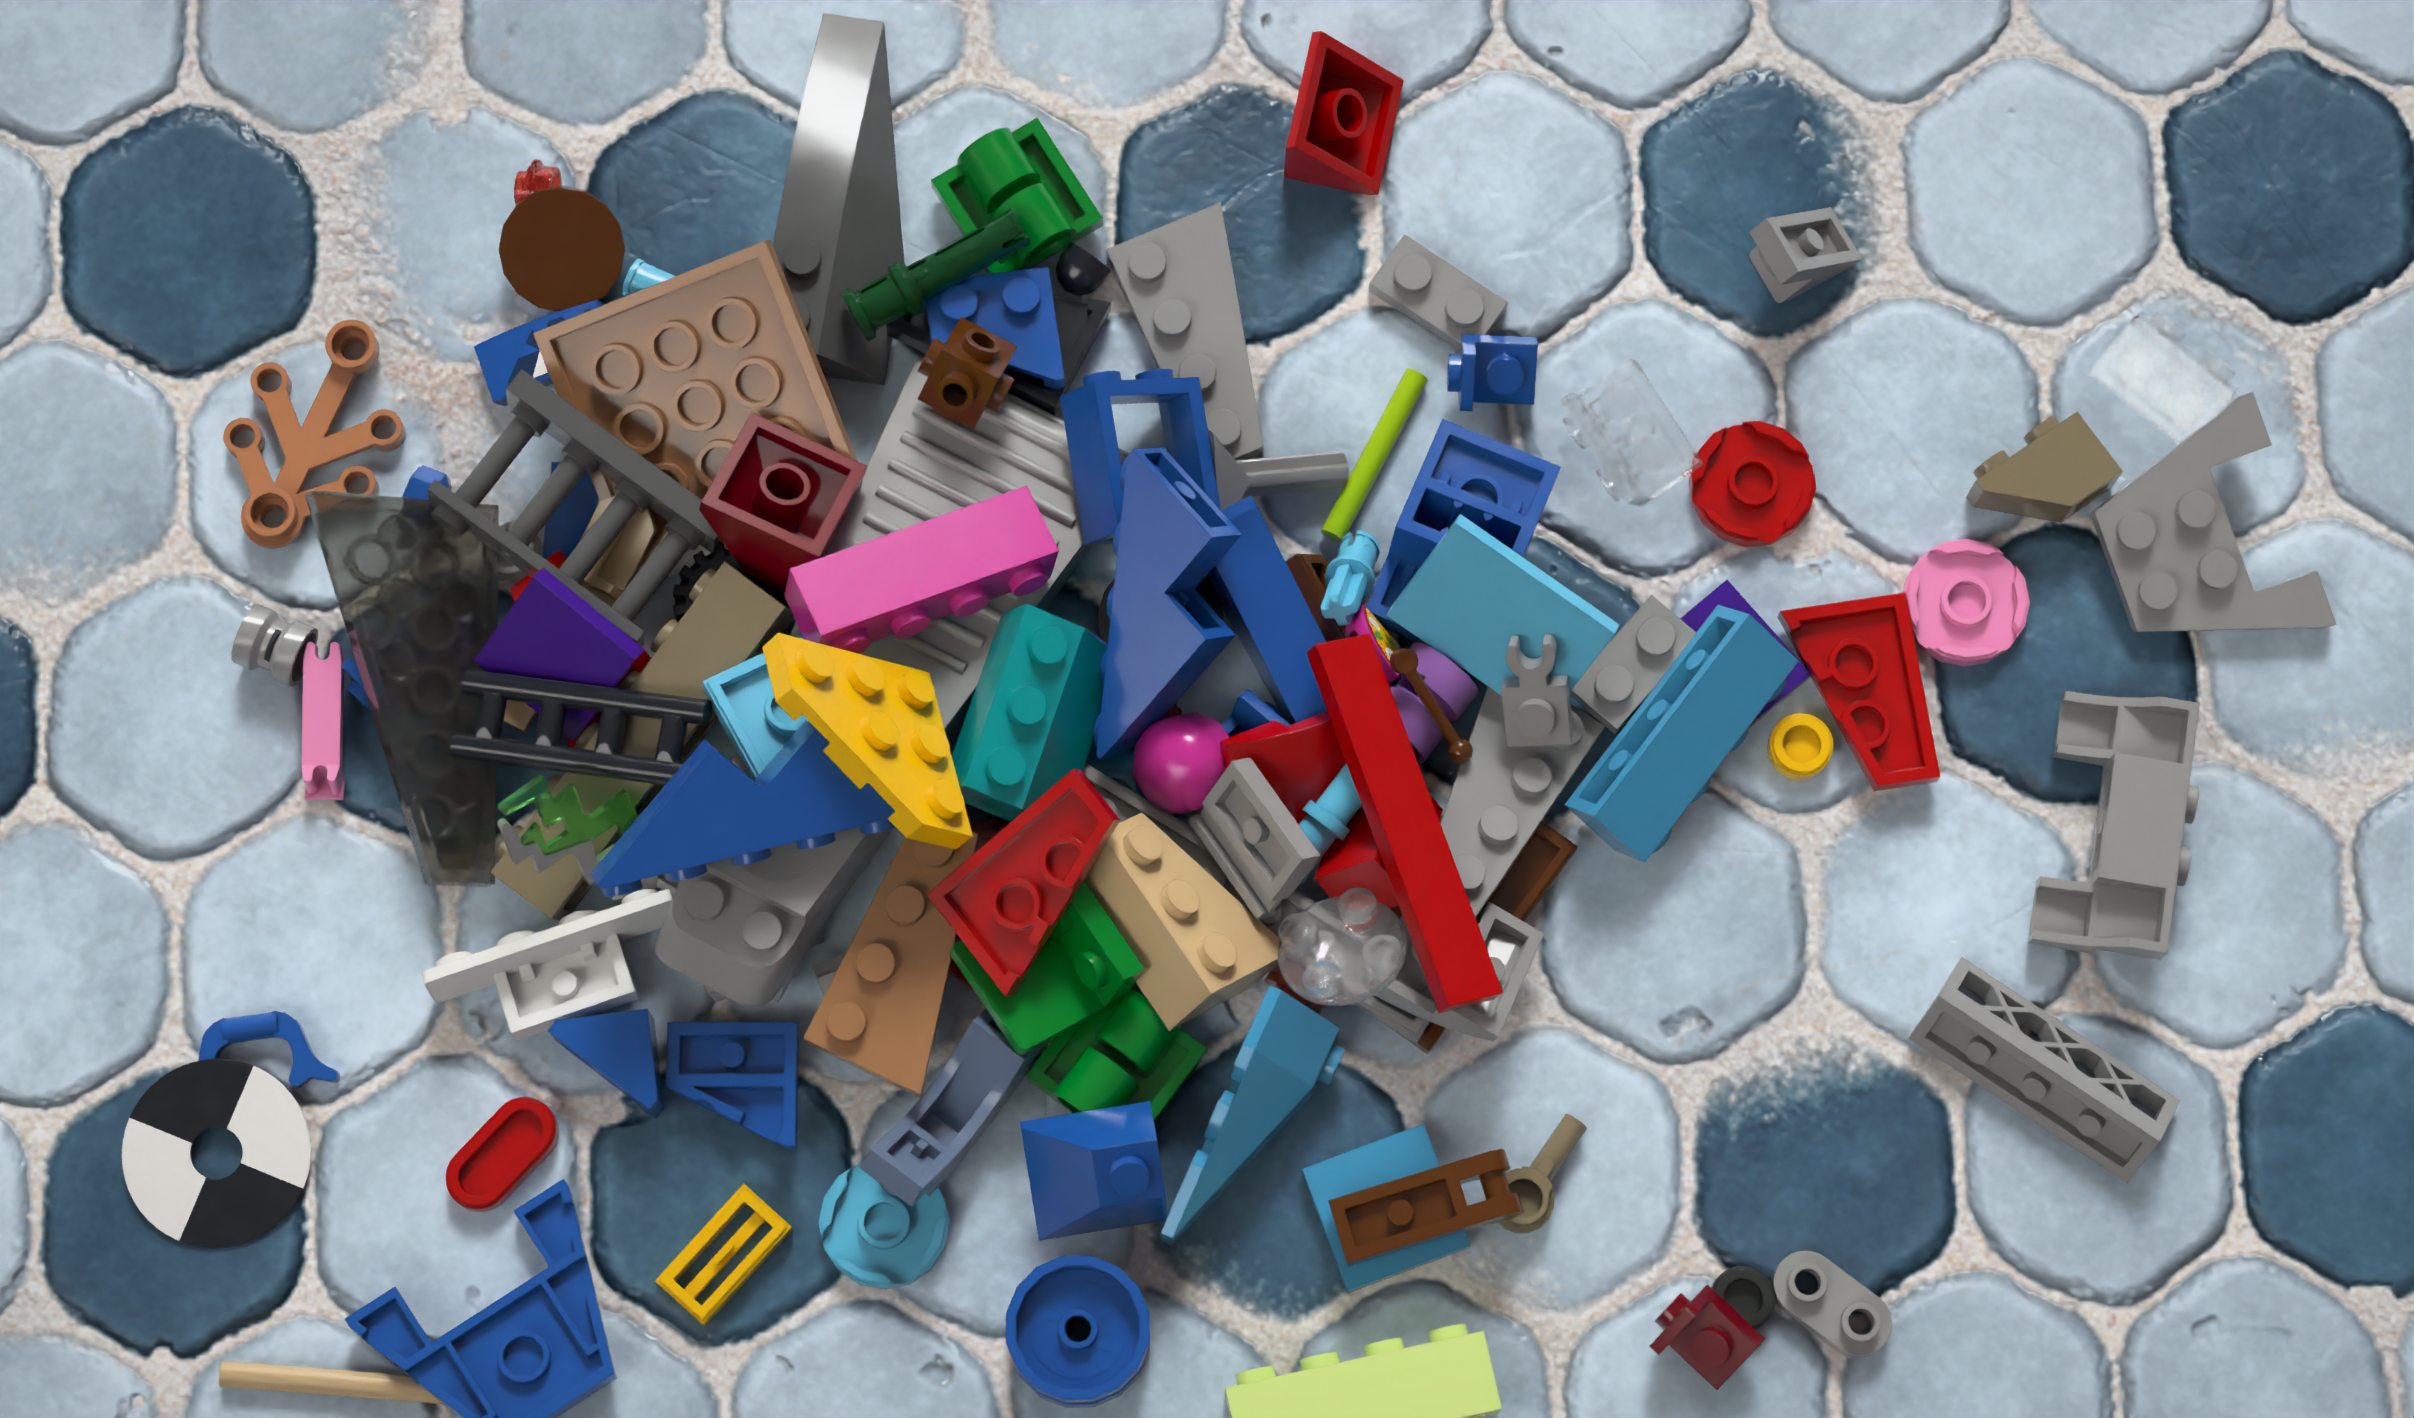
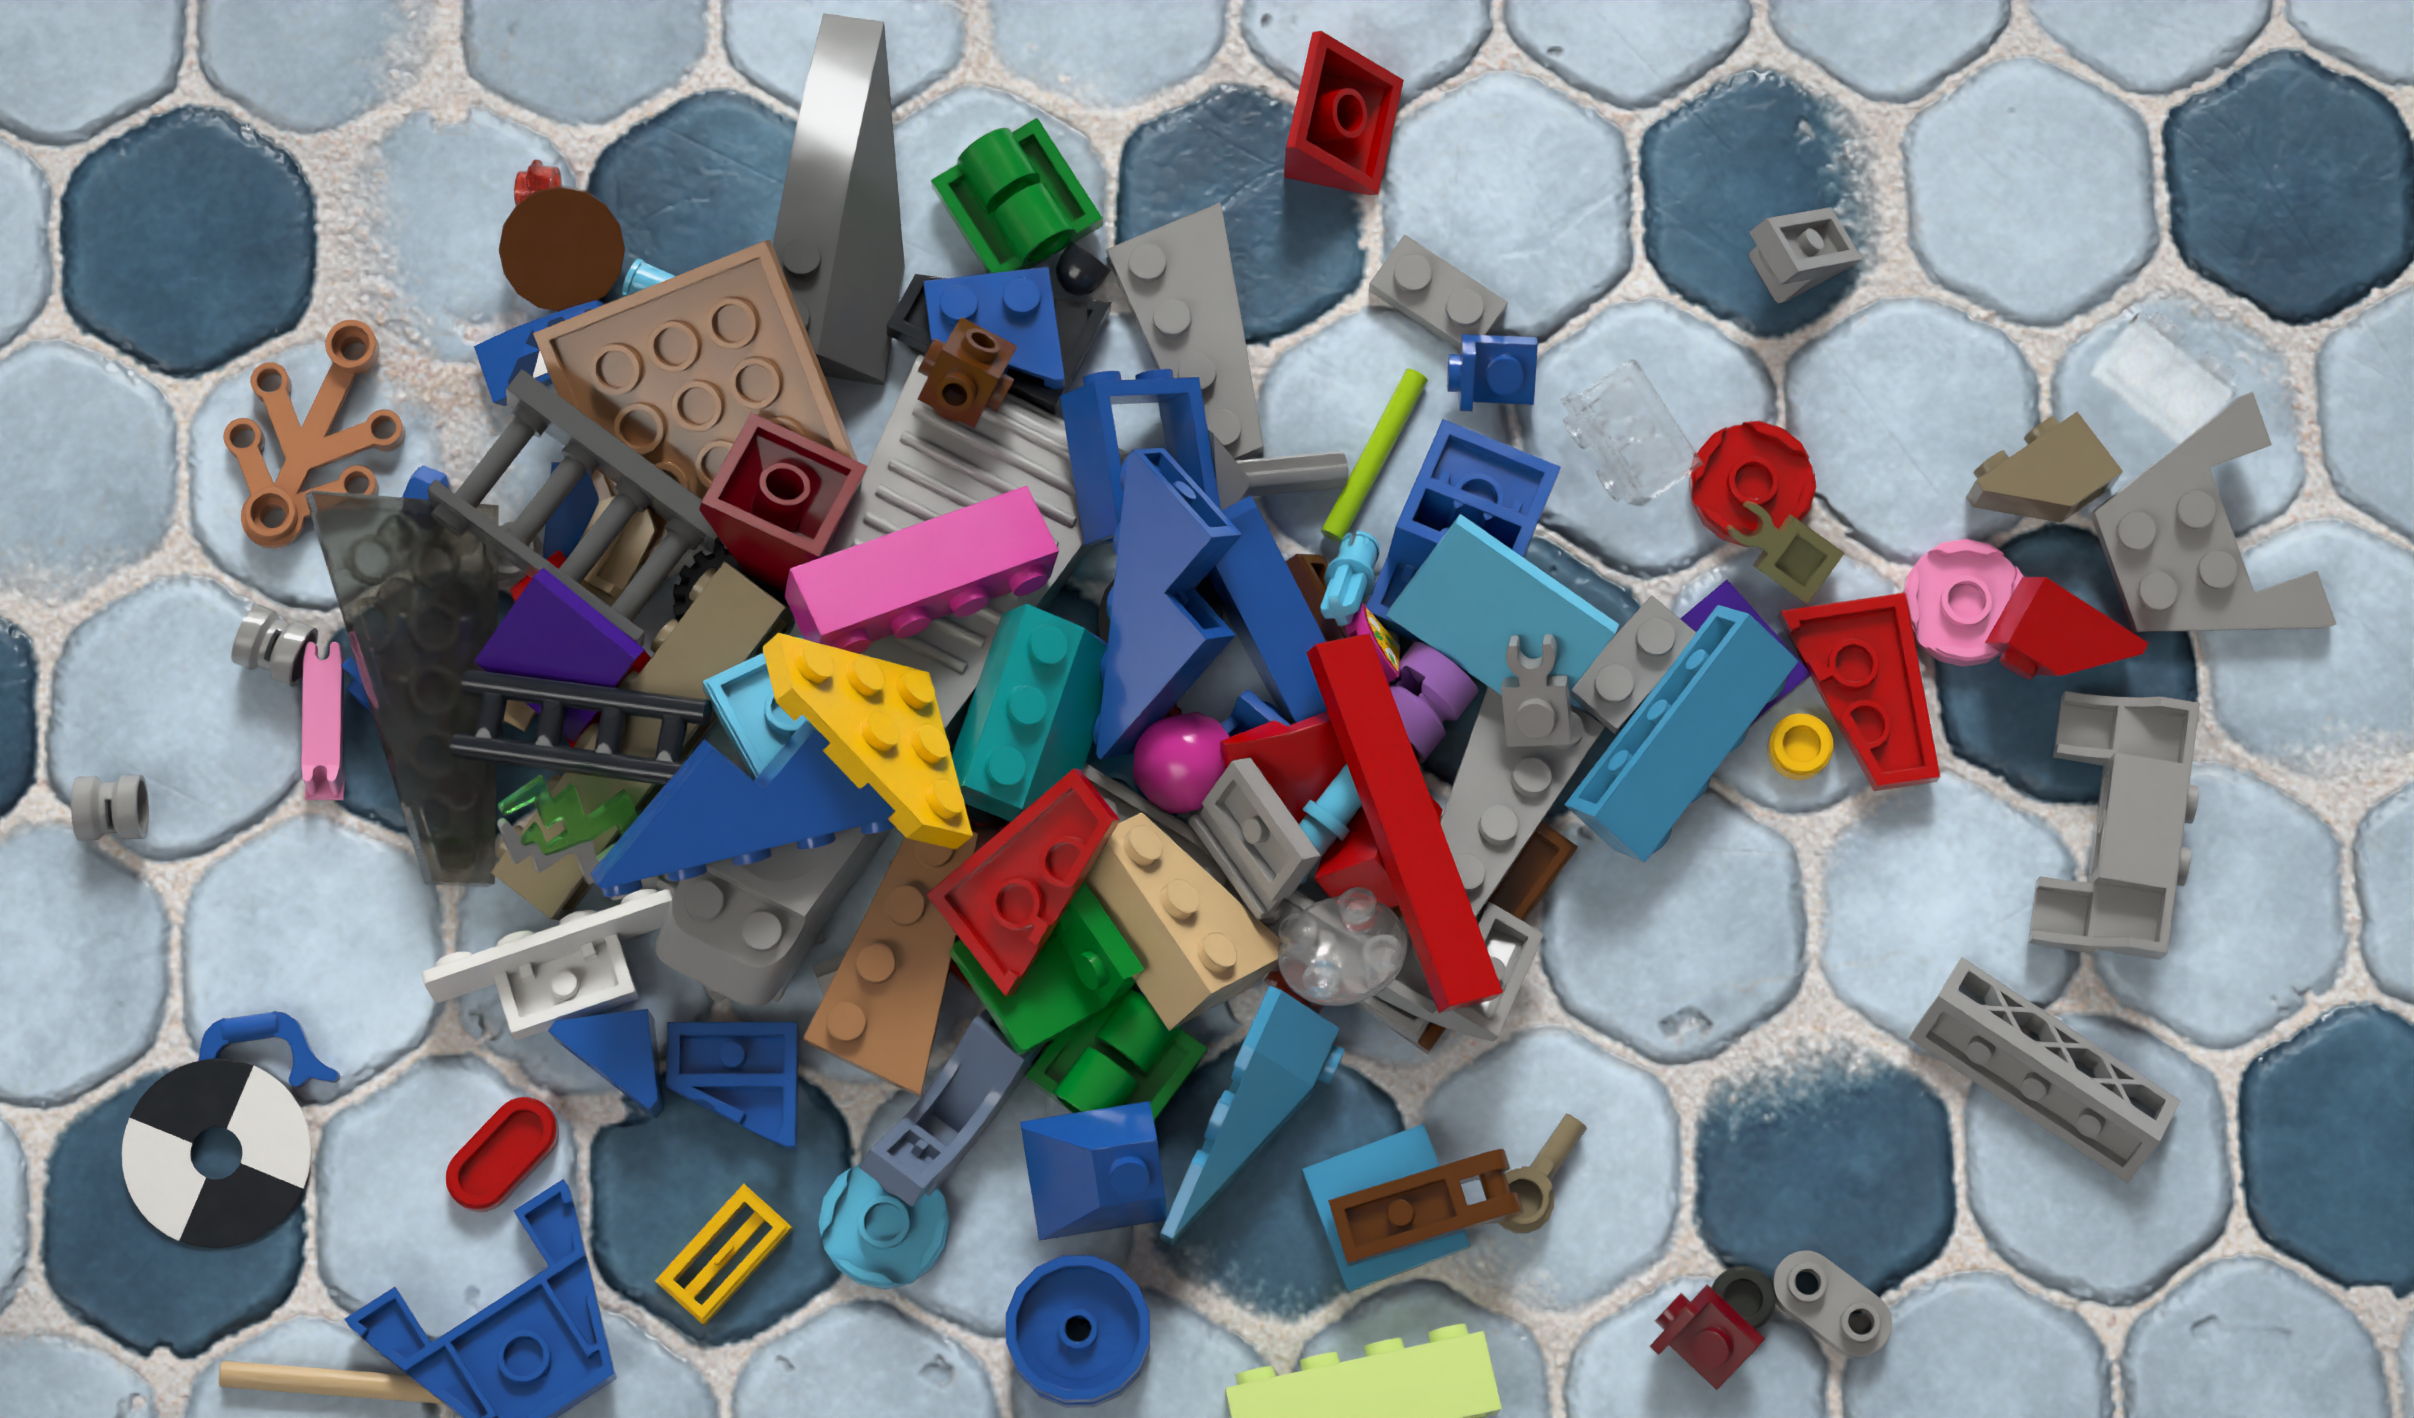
dark green pin [841,209,1031,342] -> none
reddish brown hinge [1390,648,1473,764] -> none
none -> light grey wheel [71,775,149,841]
none -> olive plate [1727,501,1845,605]
none -> red slope [1985,577,2149,680]

